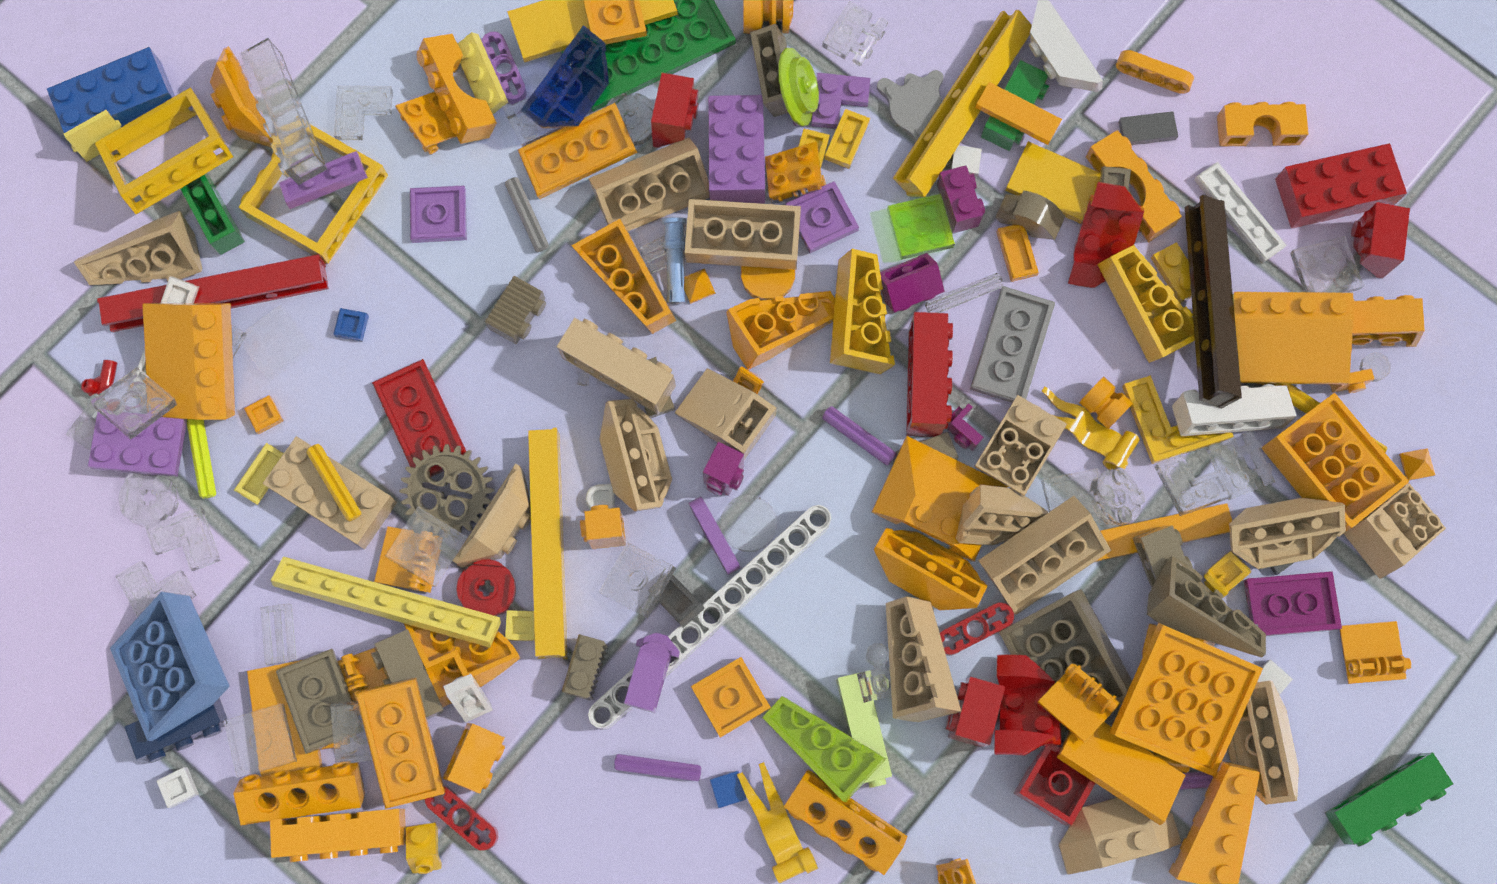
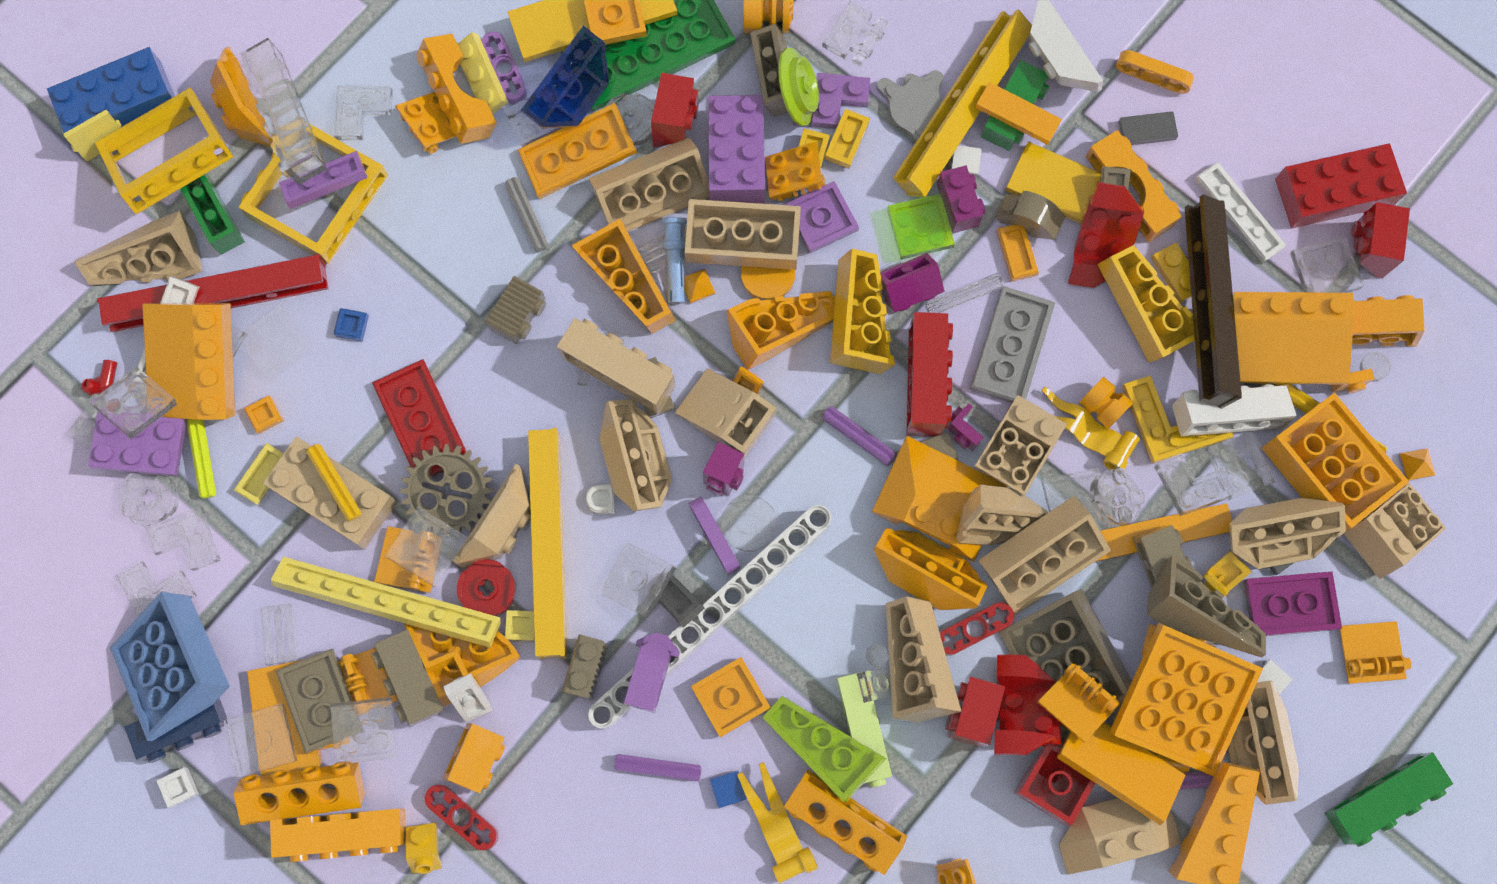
light orange tile [356,677,445,809] -> none
medium lavender tile [410,185,467,243] -> none
light orange brick [580,505,626,549] -> none
light orange arch [1217,102,1309,146] -> none

